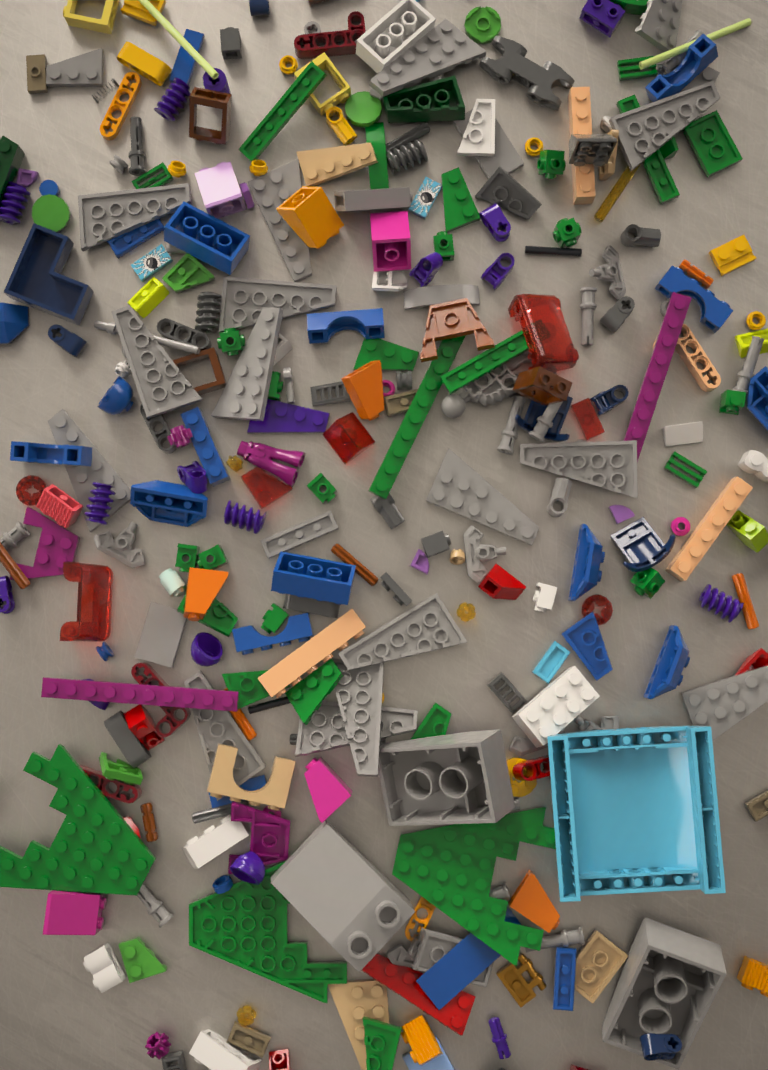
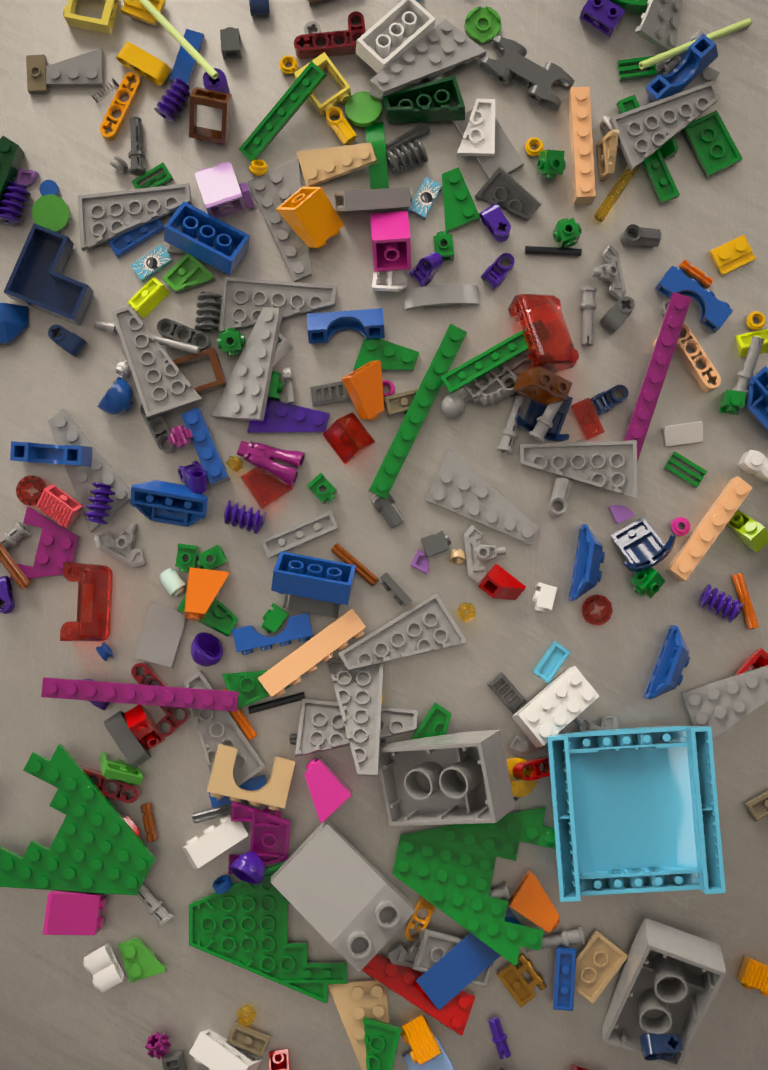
yellow plate [168,160,186,178] -> none
green wing [285,658,344,725] -> none
dark grey wheel [396,370,412,390] -> none
wing [420,298,495,363] -> none
blue wing [562,611,613,681] -> none
dark grey slope [569,134,617,166] -> none

